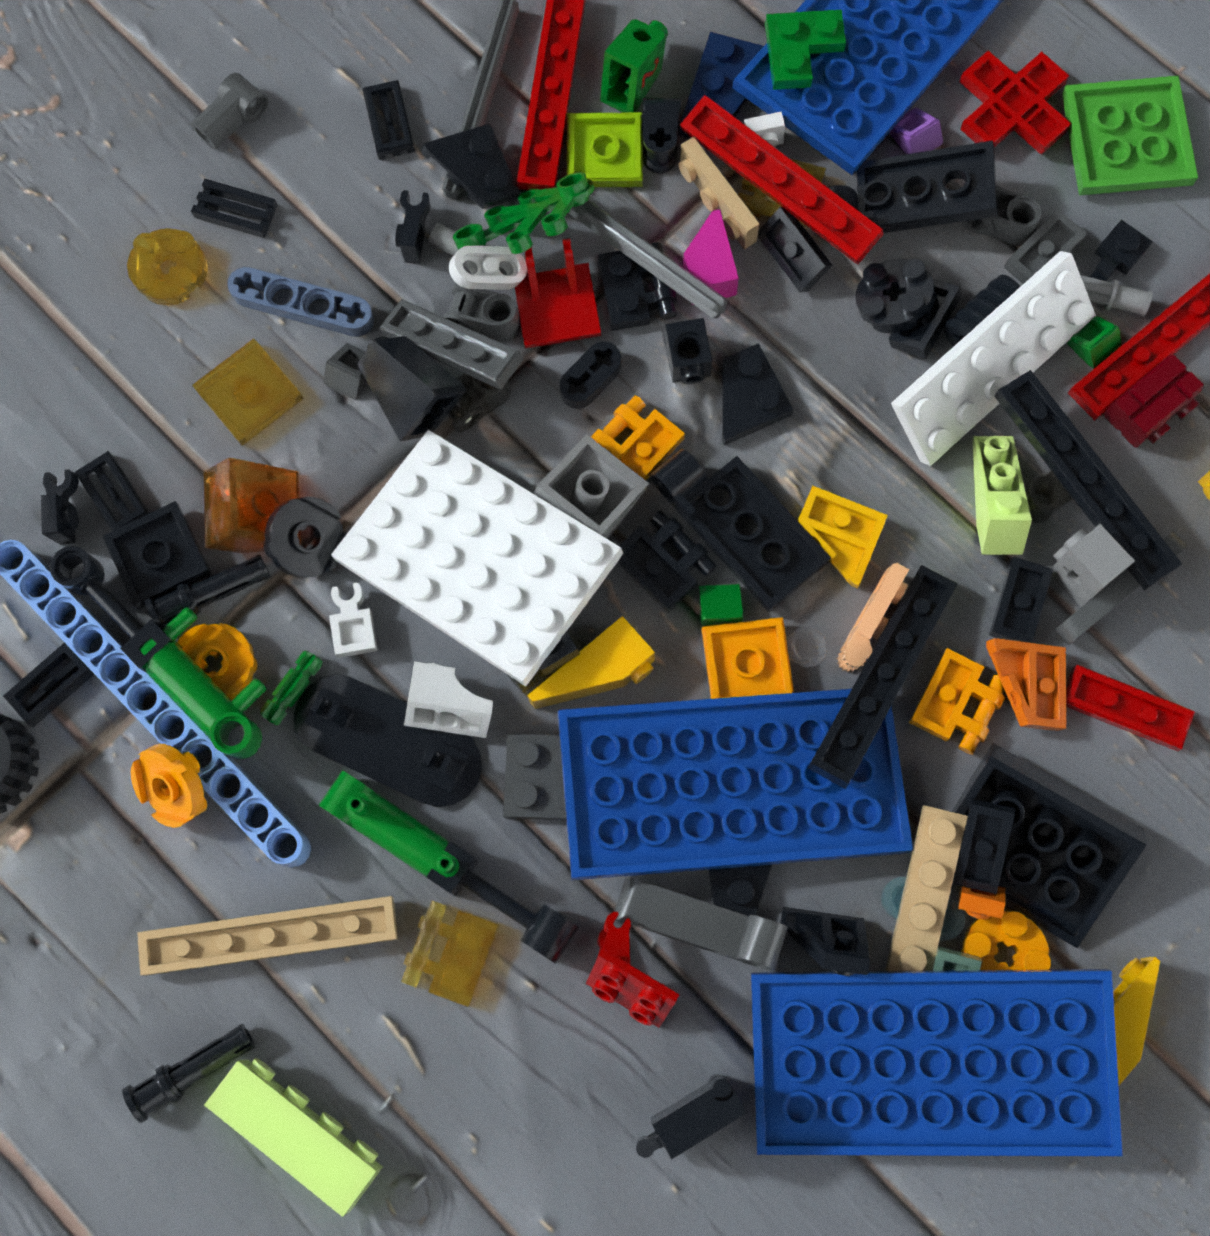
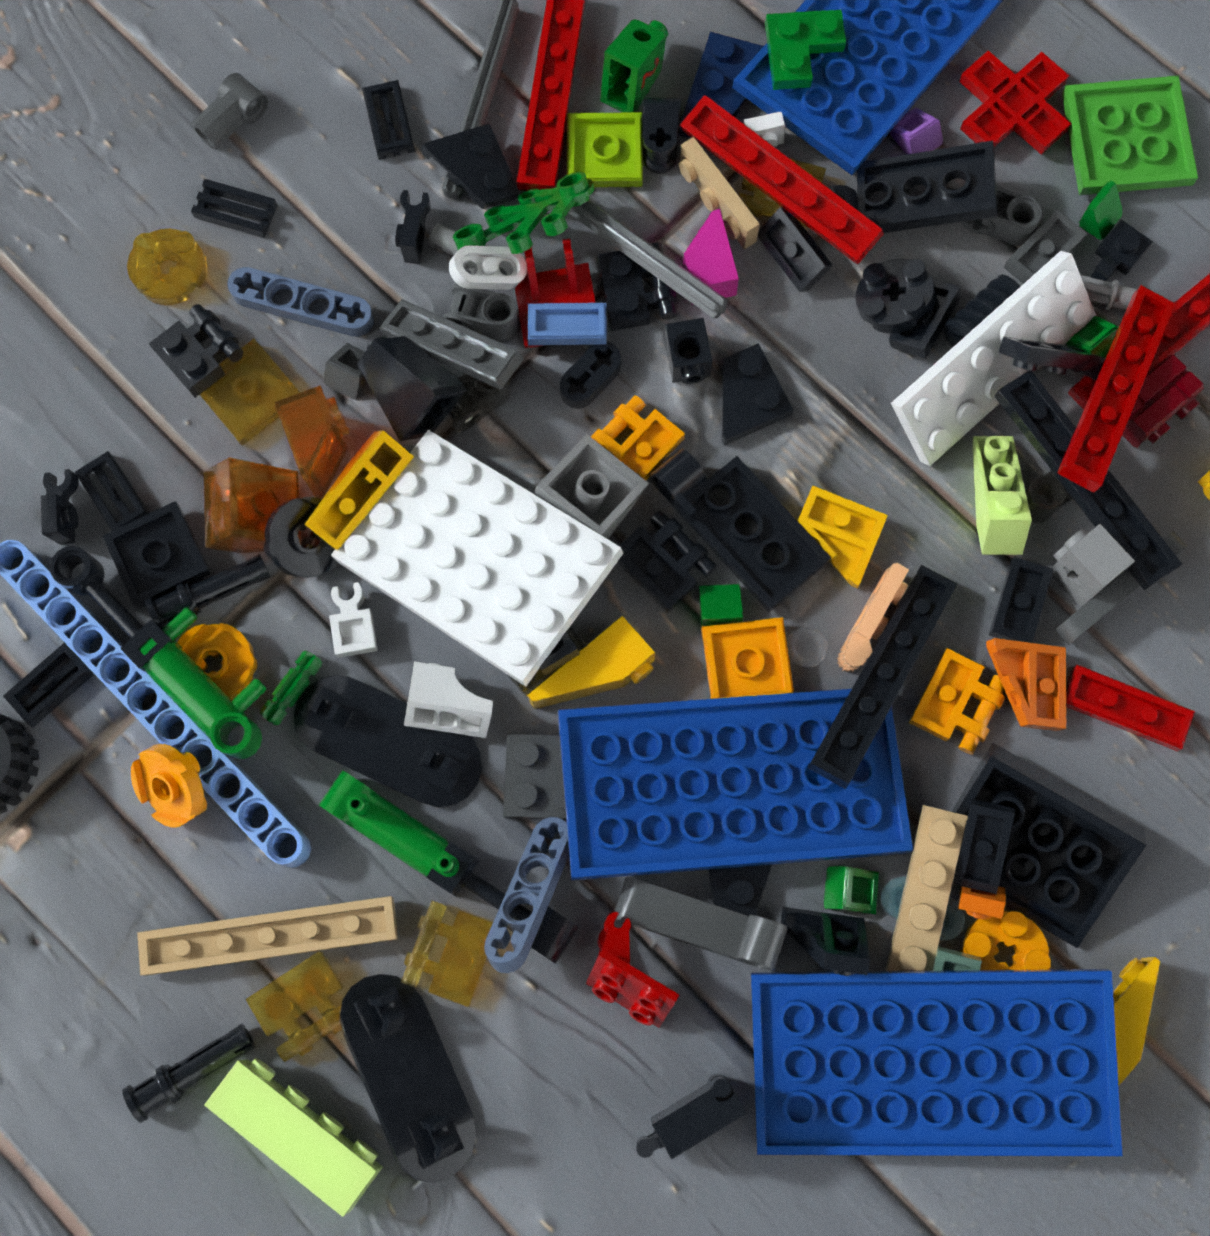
none -> black plate [149,304,244,398]
none -> clear yellow plate [245,951,344,1062]
none -> clear orange slope [274,385,350,499]
none -> yellow slope [304,430,414,551]
none -> black piece [339,974,476,1183]
none -> sand blue beam [484,817,569,973]
none -> medium blue tile [528,303,607,345]
none -> green slope [824,866,879,915]
none -> black plate [999,336,1106,380]
none -> red plate [1057,285,1176,493]
none -> green slope [1079,180,1123,240]

